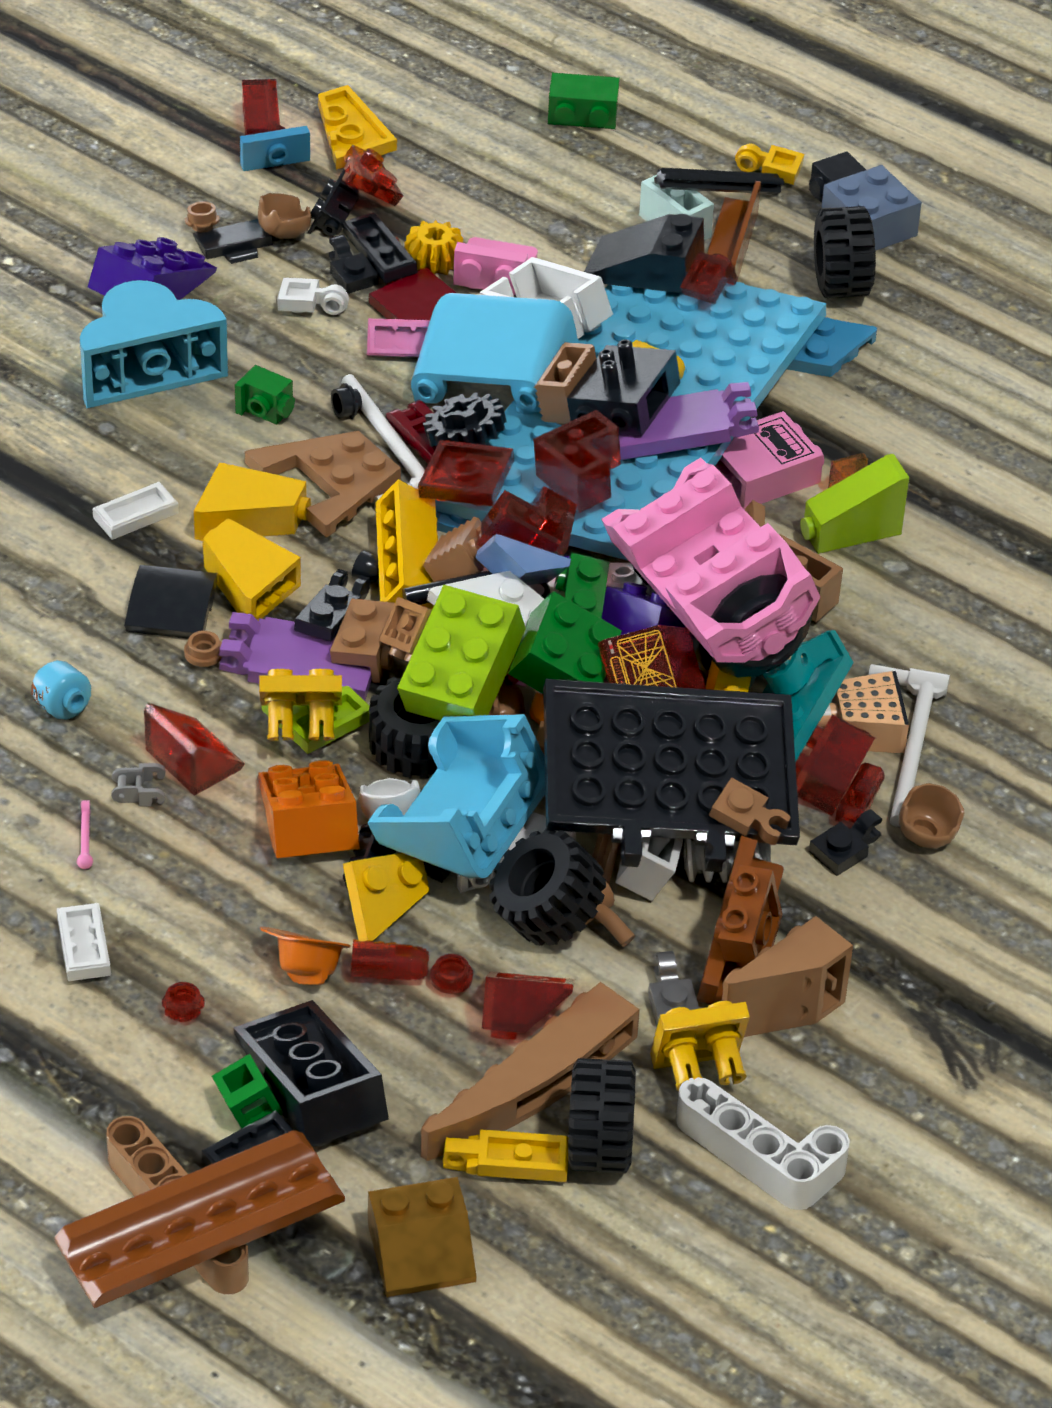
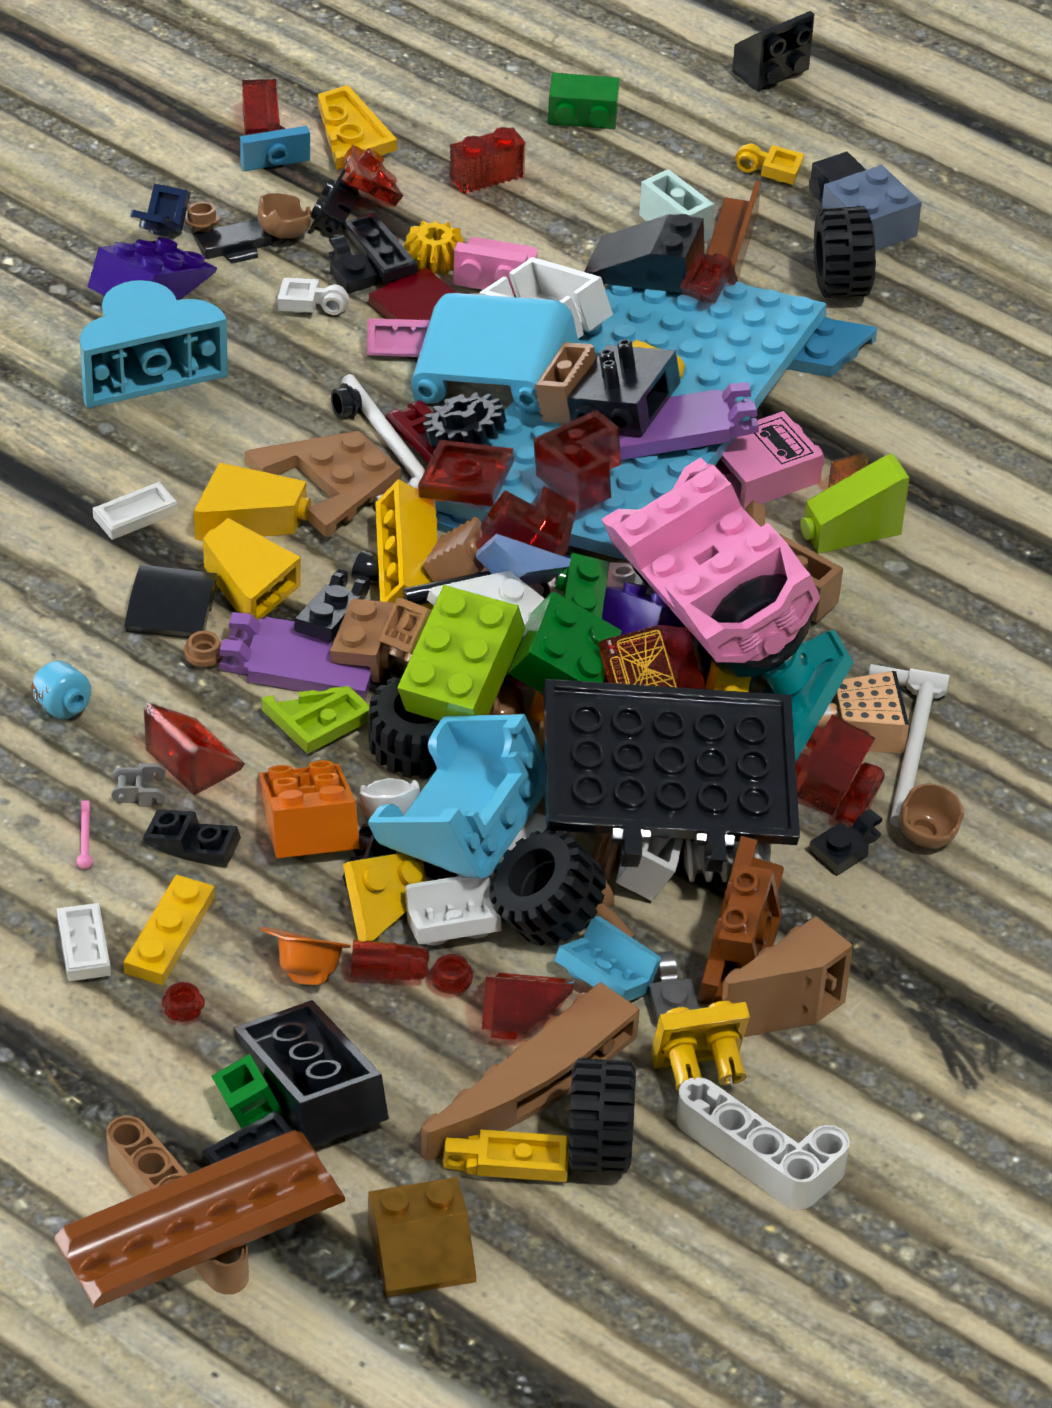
green brick [235,365,295,425] -> none
yellow plate [259,669,342,741] -> none
black axle [654,168,784,194] -> none
medium nougat plate [709,777,791,845] -> none
none -> yellow plate [123,874,215,986]
none -> dark blue bracket [130,183,191,237]
none -> black slope [143,809,241,867]
none -> white bracket [405,876,502,945]
none -> clear red brick [449,127,526,194]
none -> medium azure bracket [554,916,661,1001]
none -> black slope [732,11,815,92]

